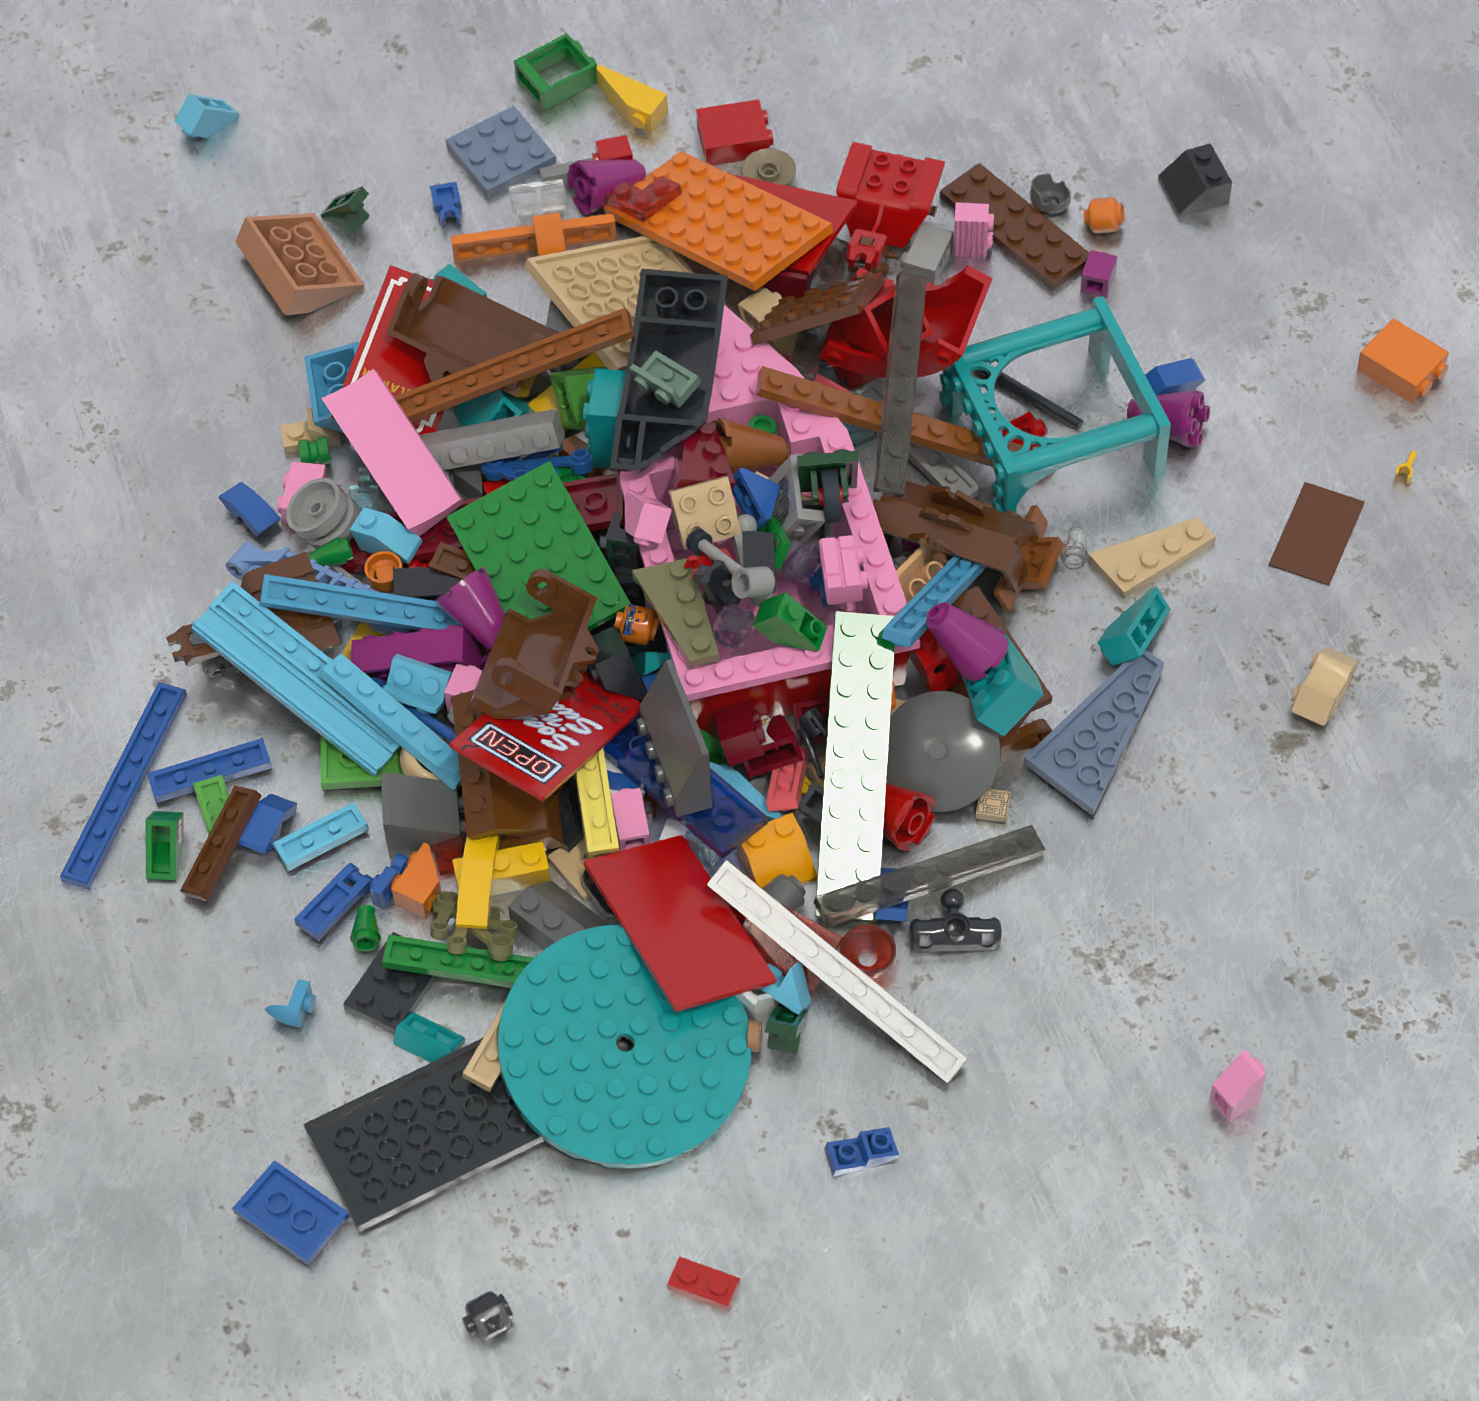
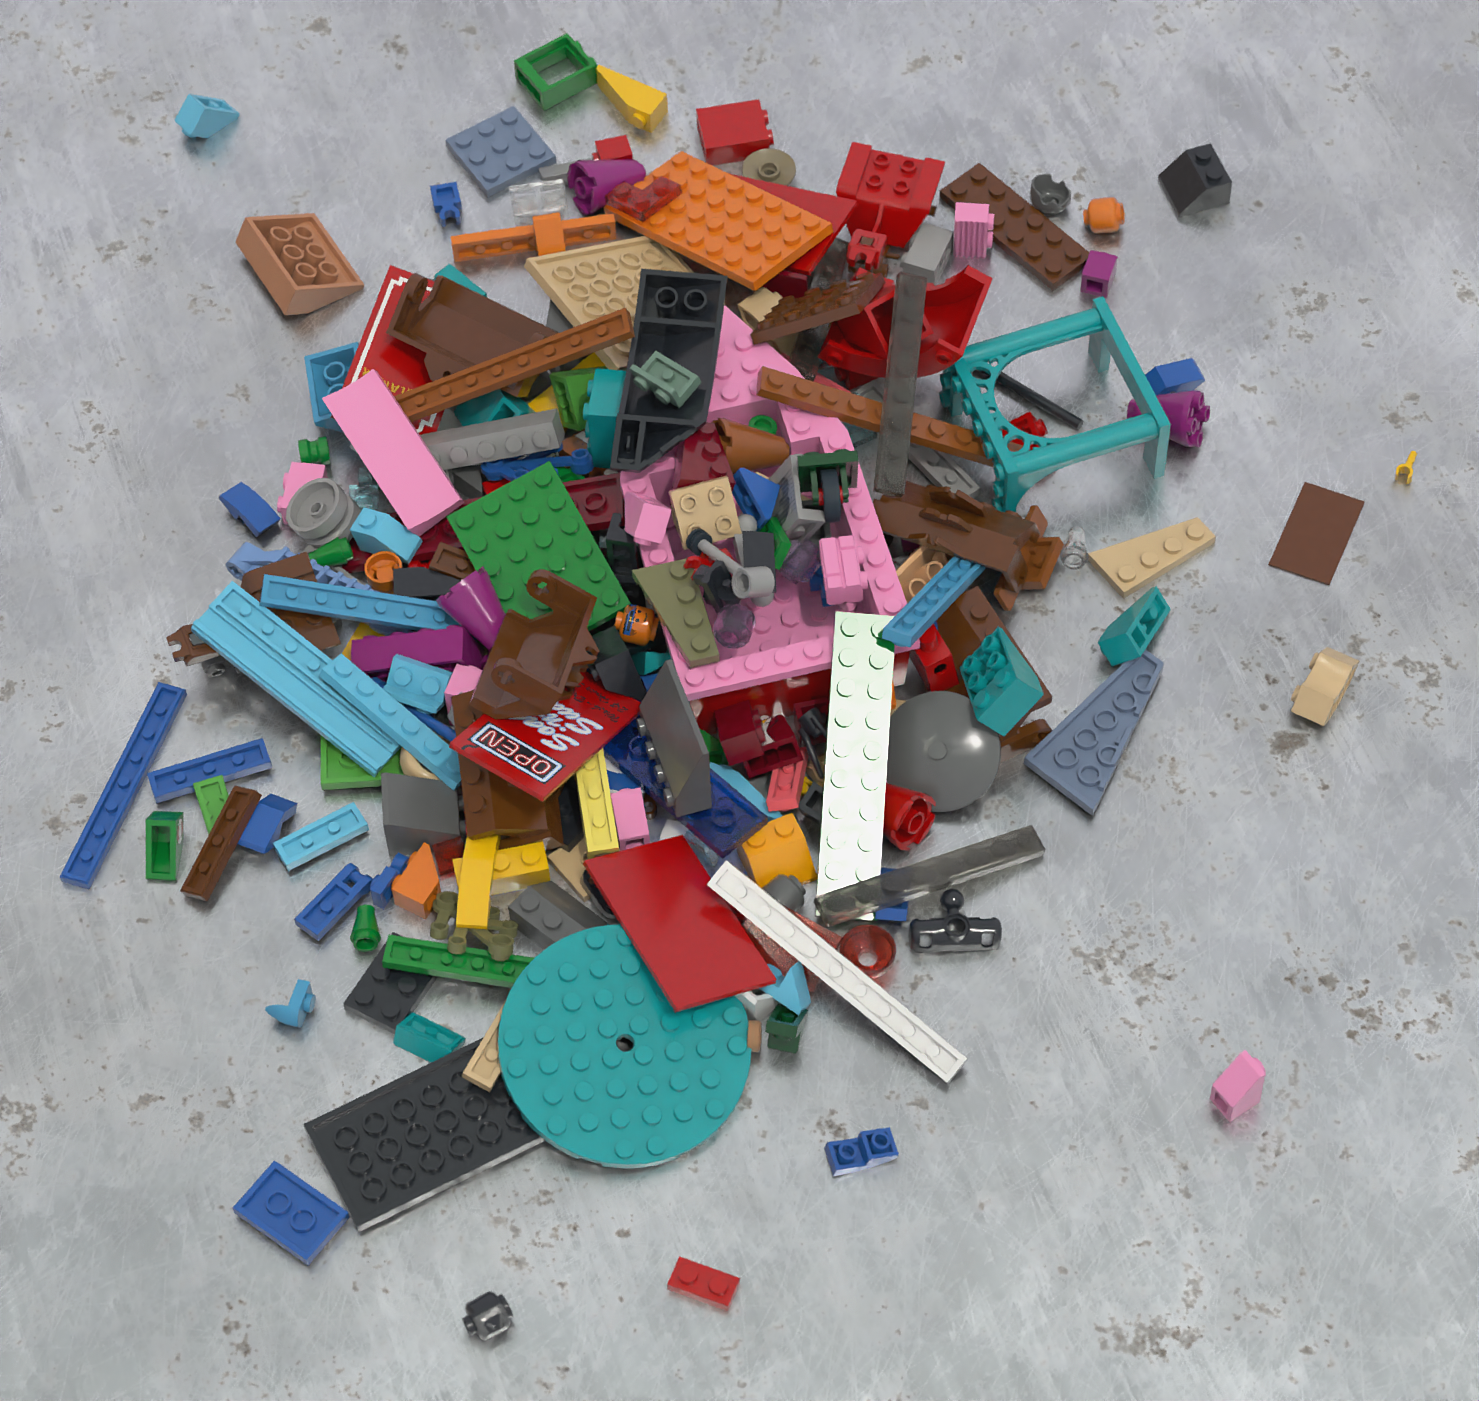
tan slope [280,408,341,454] -> none
dark green slope [320,186,369,233] -> none
green slope [753,592,828,652] -> none
magenta cone [926,602,1009,681] -> none
tan tile [976,789,1011,823] -> none
orange brick [1357,318,1449,404] -> none

